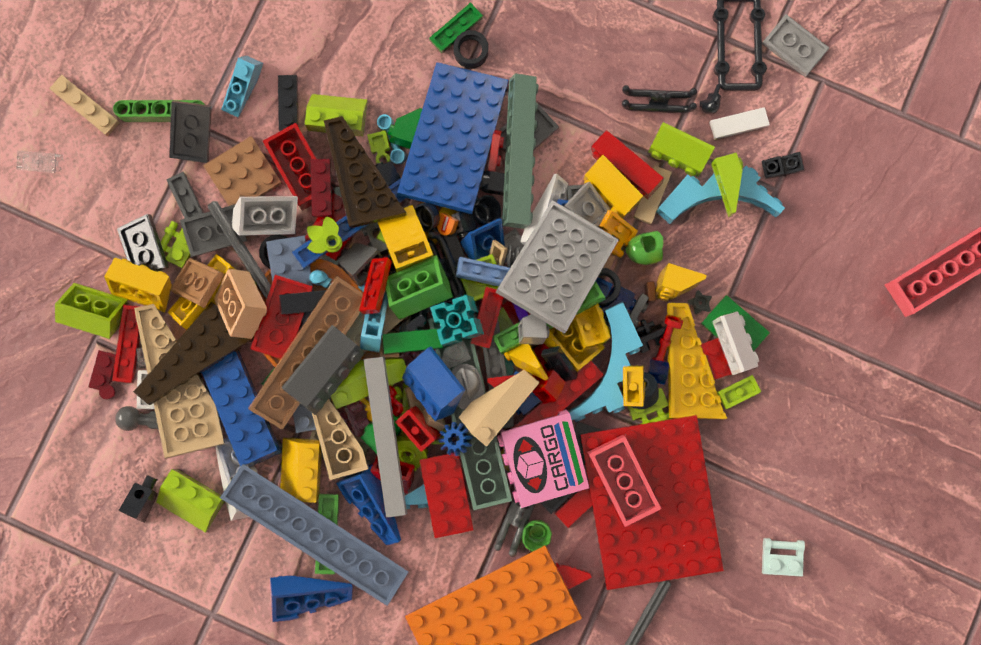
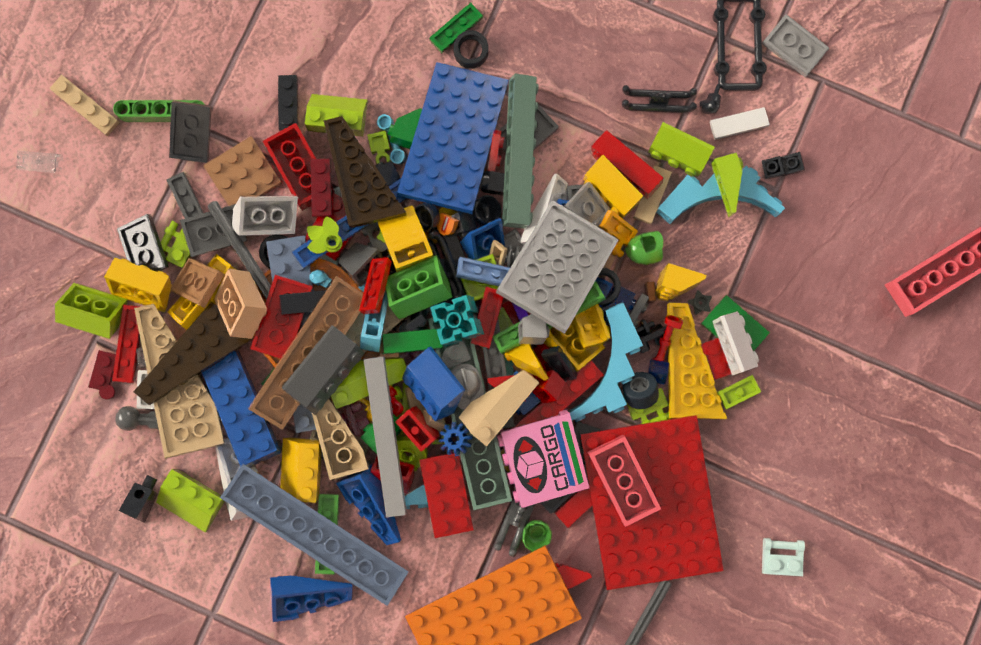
medium azure slope [221,56,263,117] -> none
yellow slope [623,366,646,406] -> none

